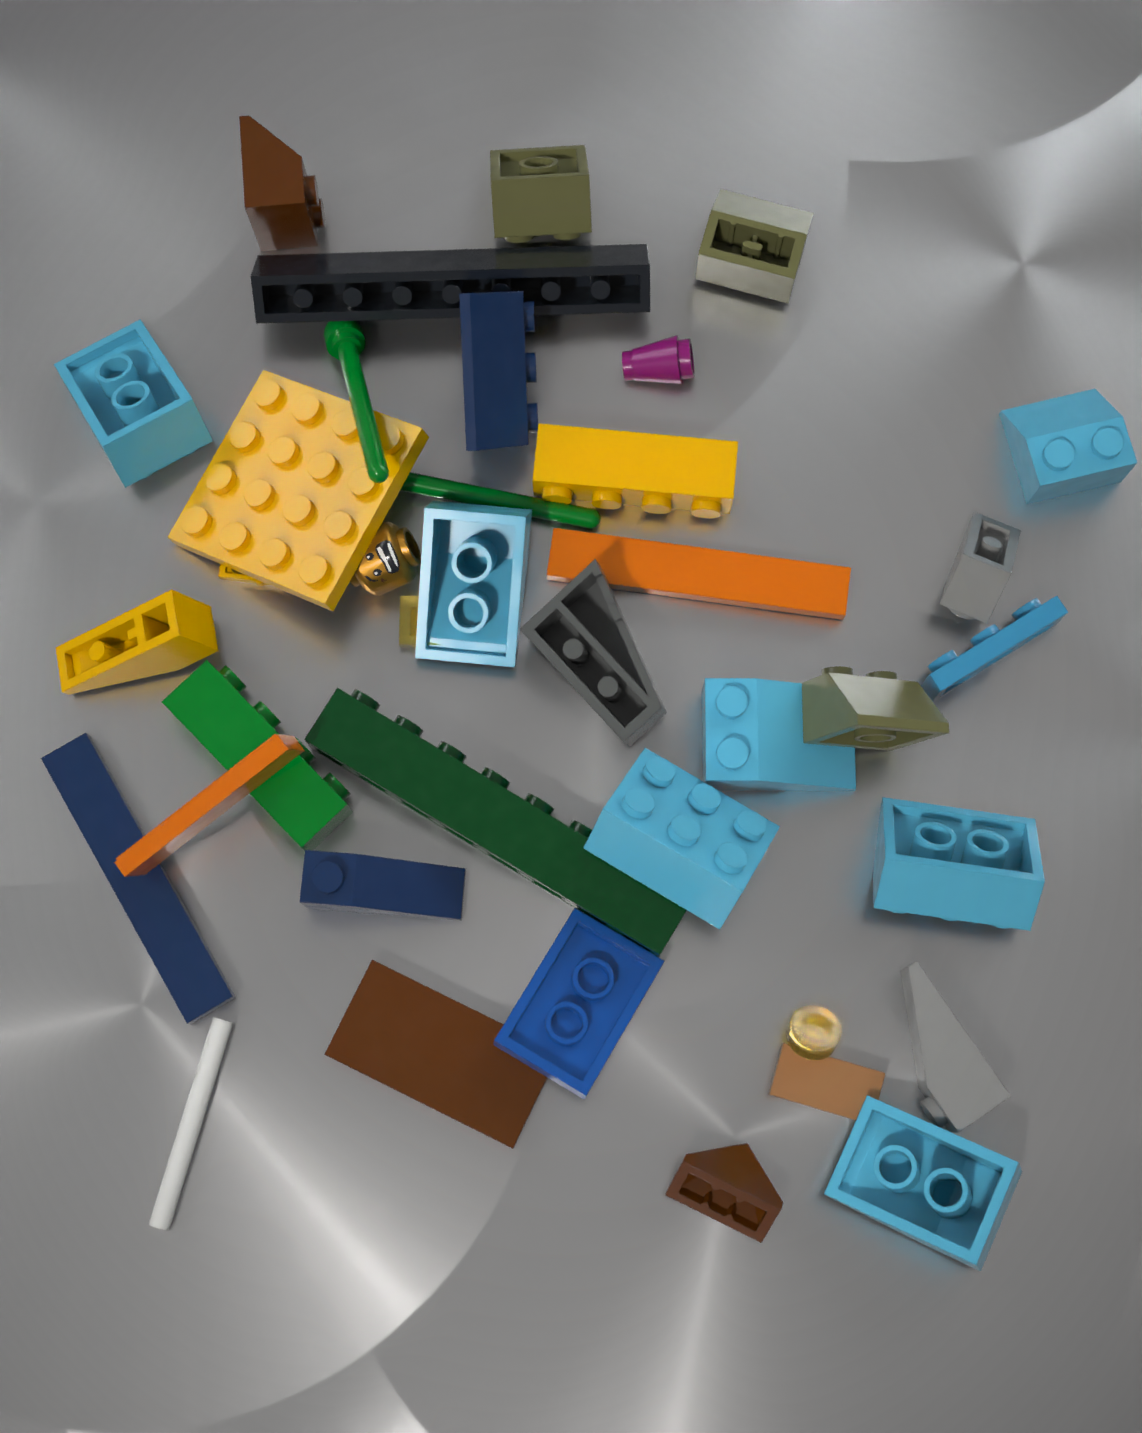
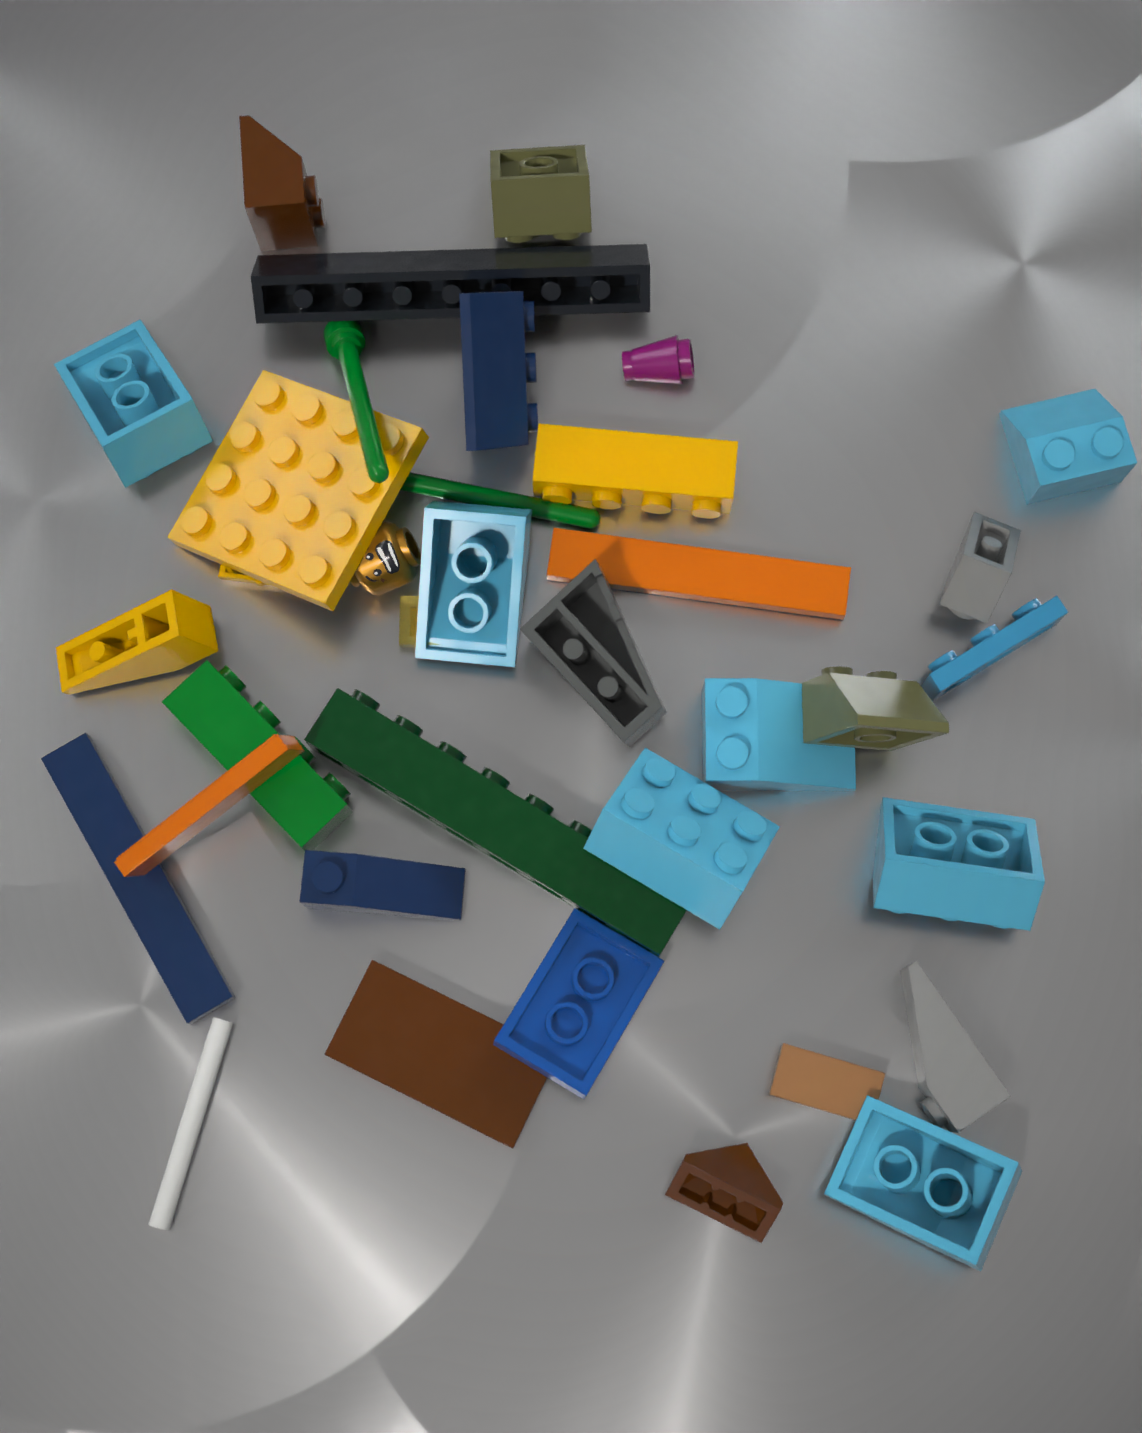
olive slope [695,189,814,303] -> none
clear yellow tile [786,1005,842,1060] -> none

